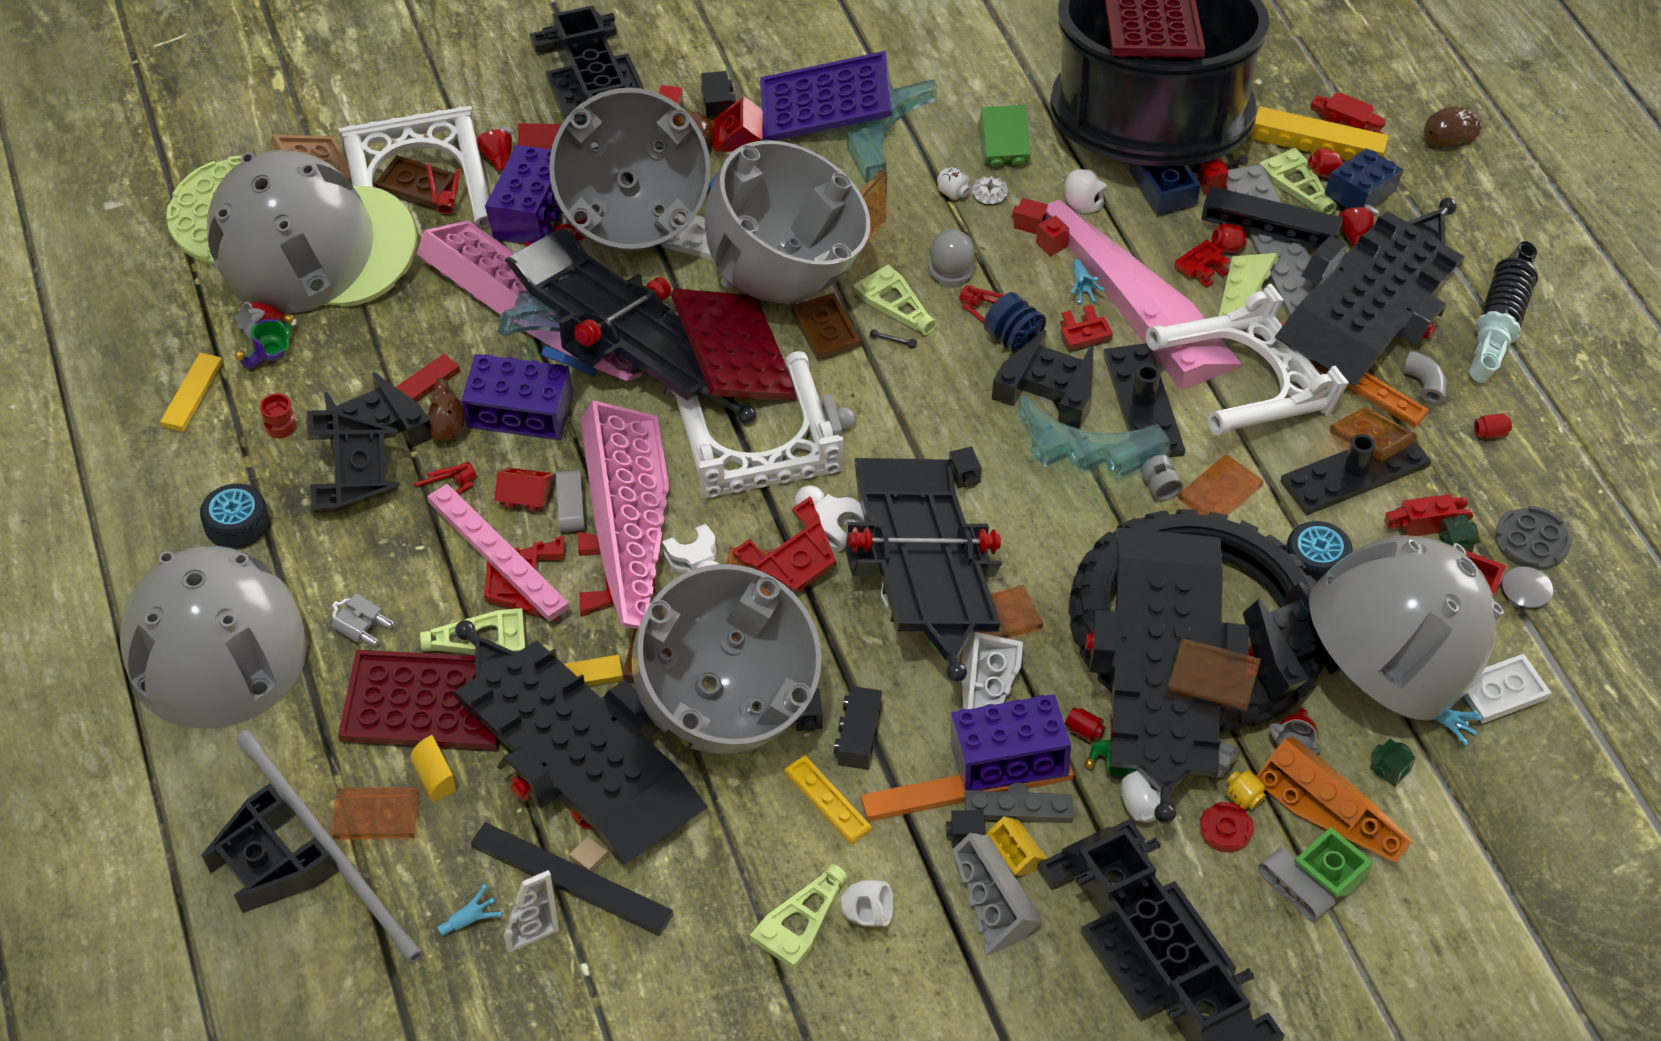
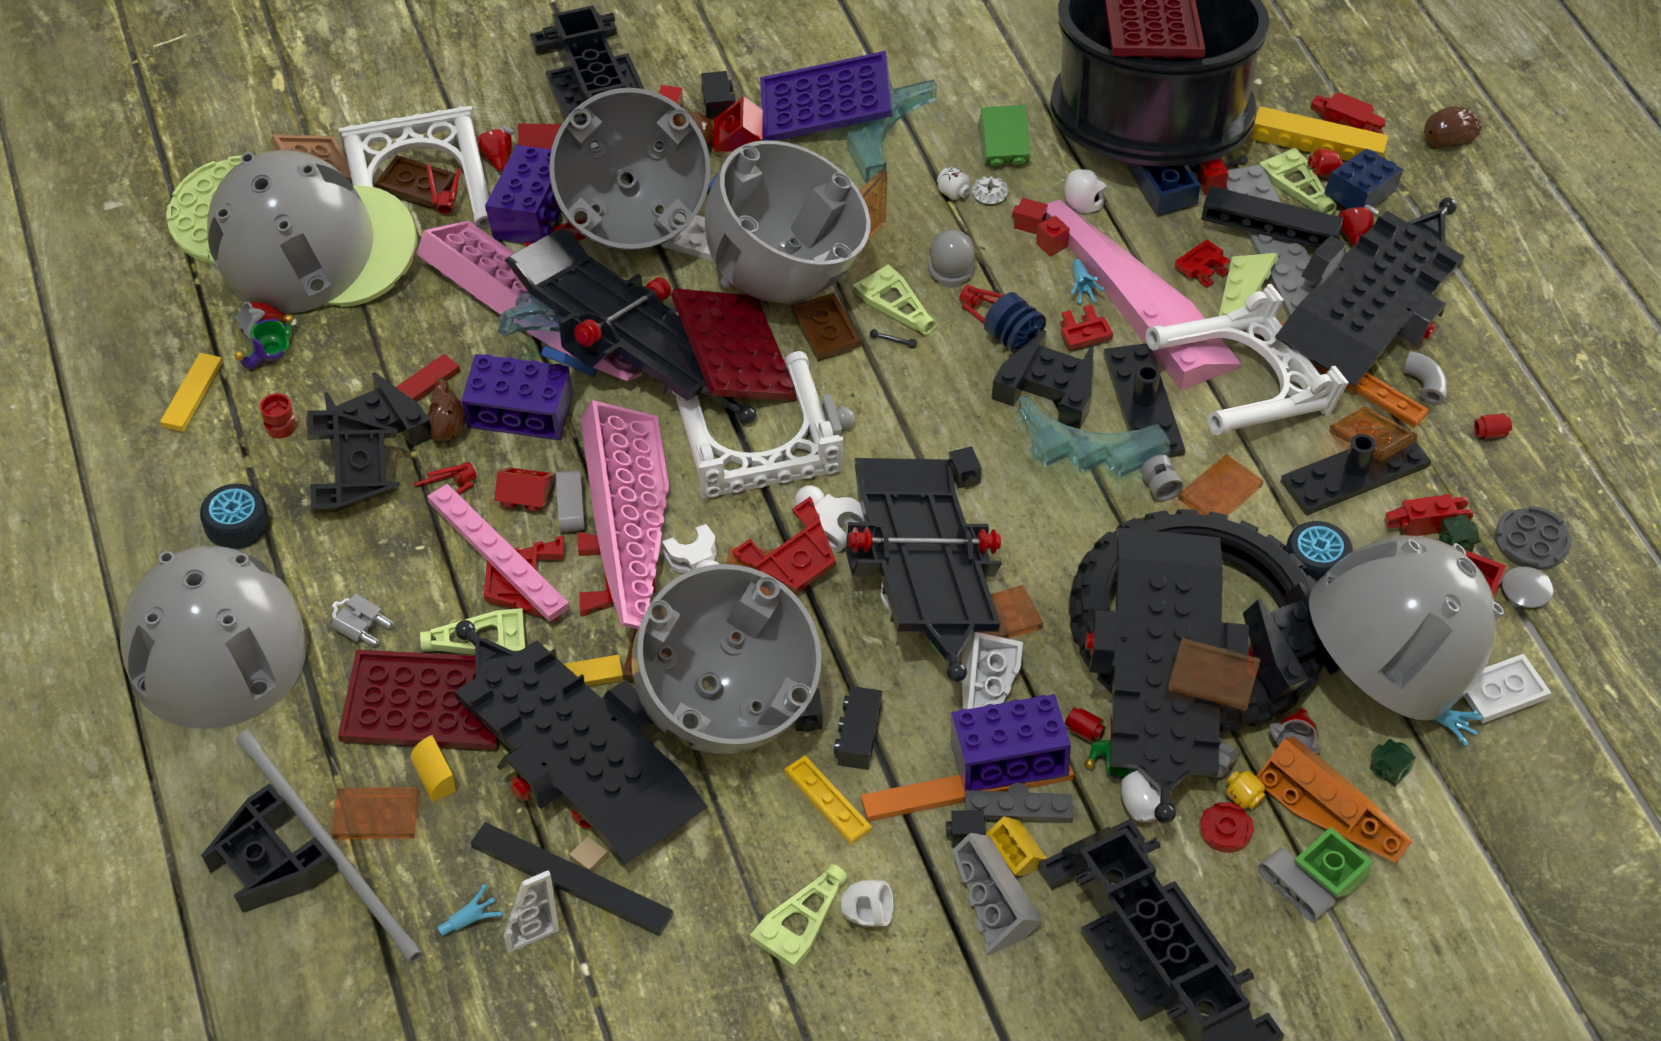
red head [1211,223,1247,254] -> none
piece [1469,241,1539,383] -> none

